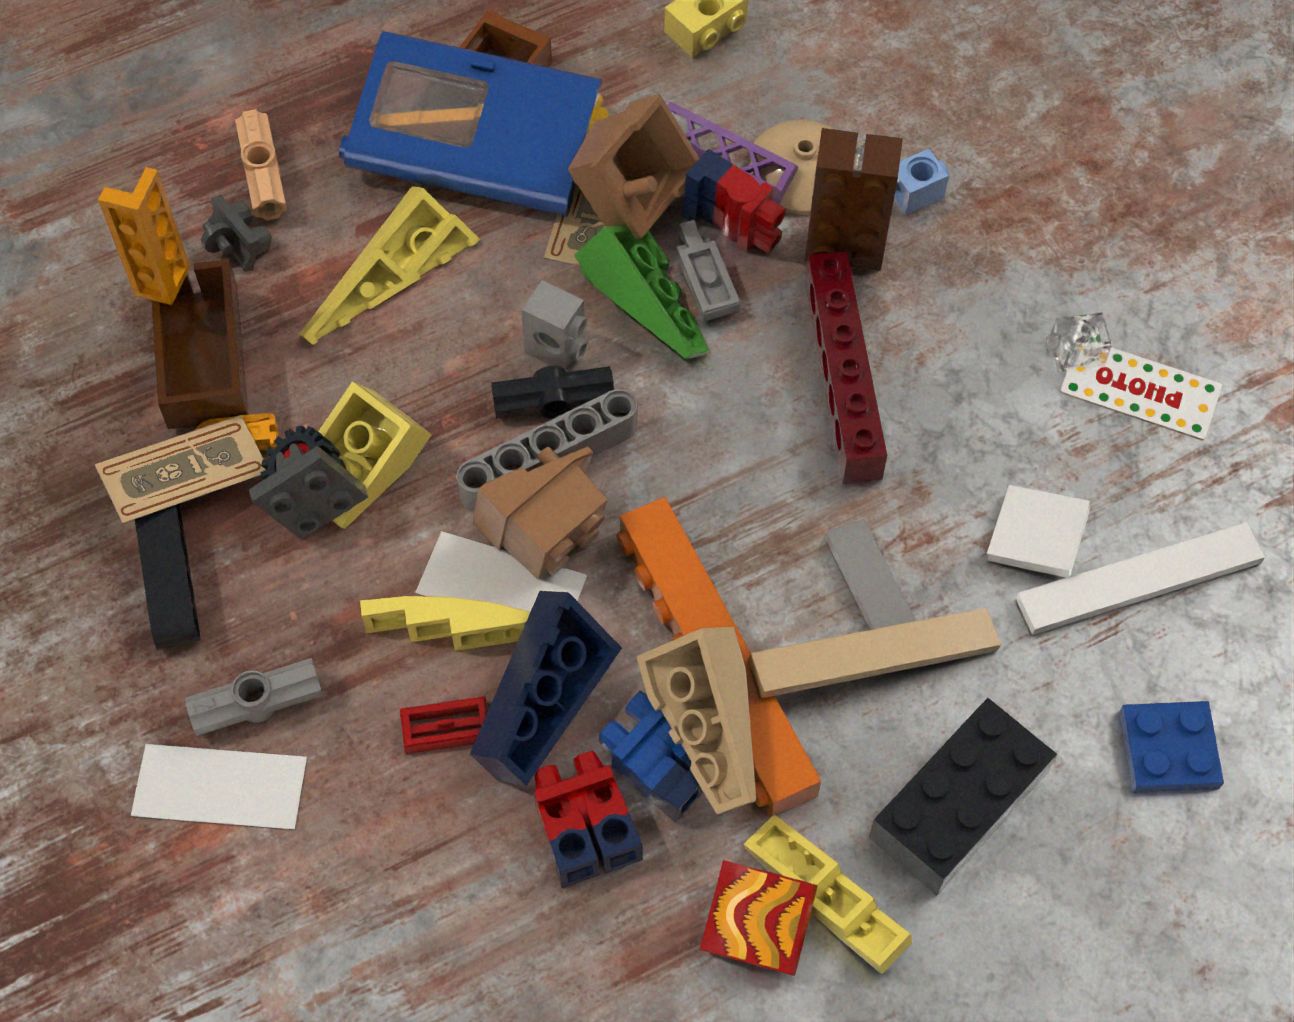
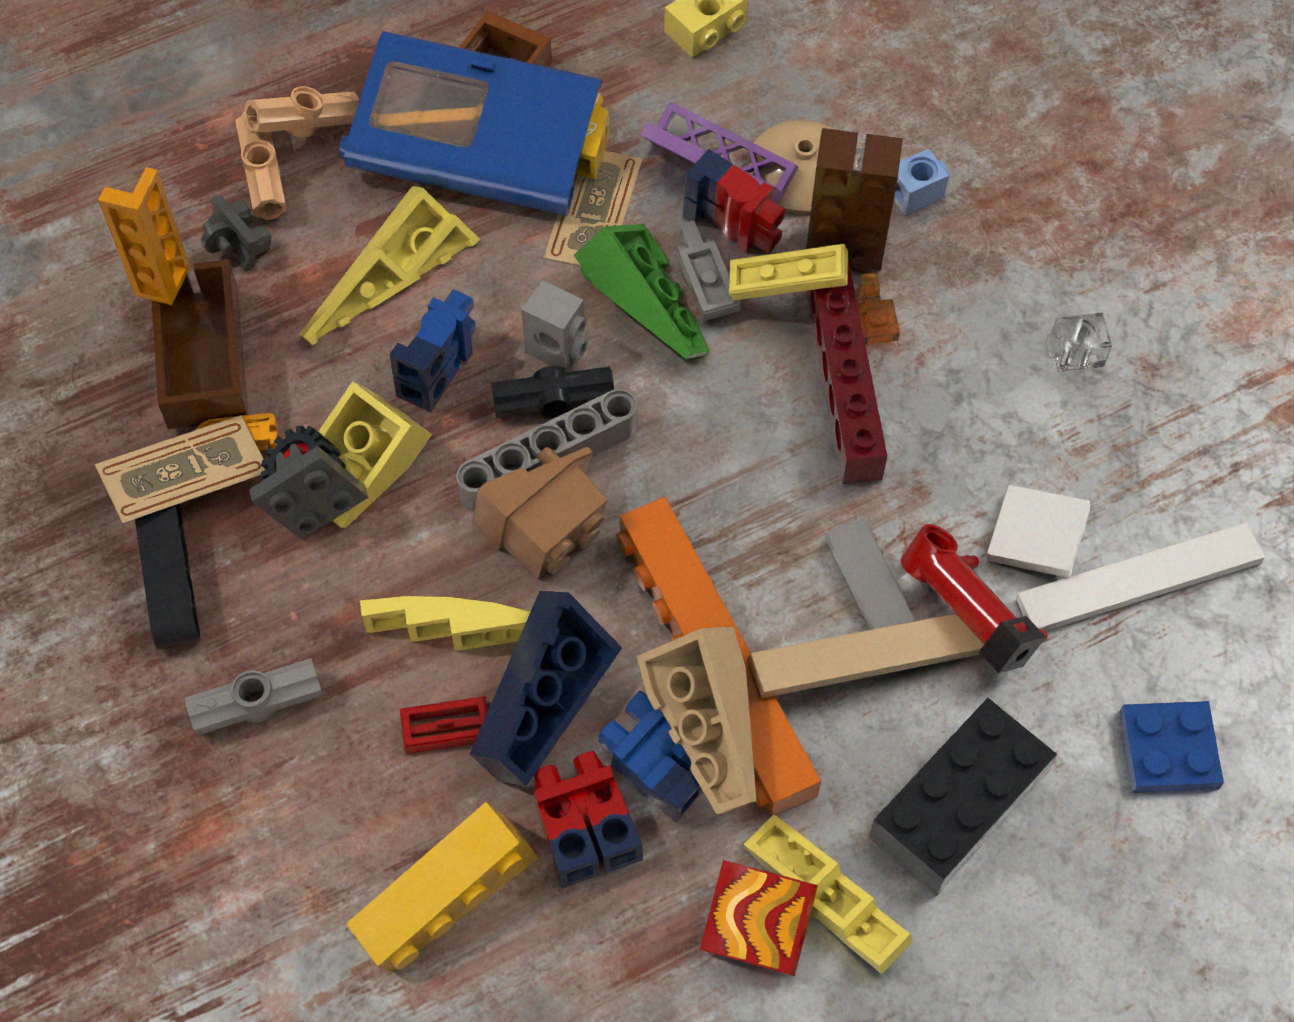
white sticker [131,744,307,830] -> none
white sticker [415,531,587,612] -> none
medium nougat piece [567,94,700,239] -> none
white sticker [1060,337,1222,440] -> none
none -> light nougat piece [244,86,360,138]
none -> yellow wedge [346,802,541,971]
none -> hips [389,290,476,413]
none -> light yellow tile [729,244,848,301]
none -> clear orange plate [857,273,901,345]
none -> red piece [900,524,1048,674]

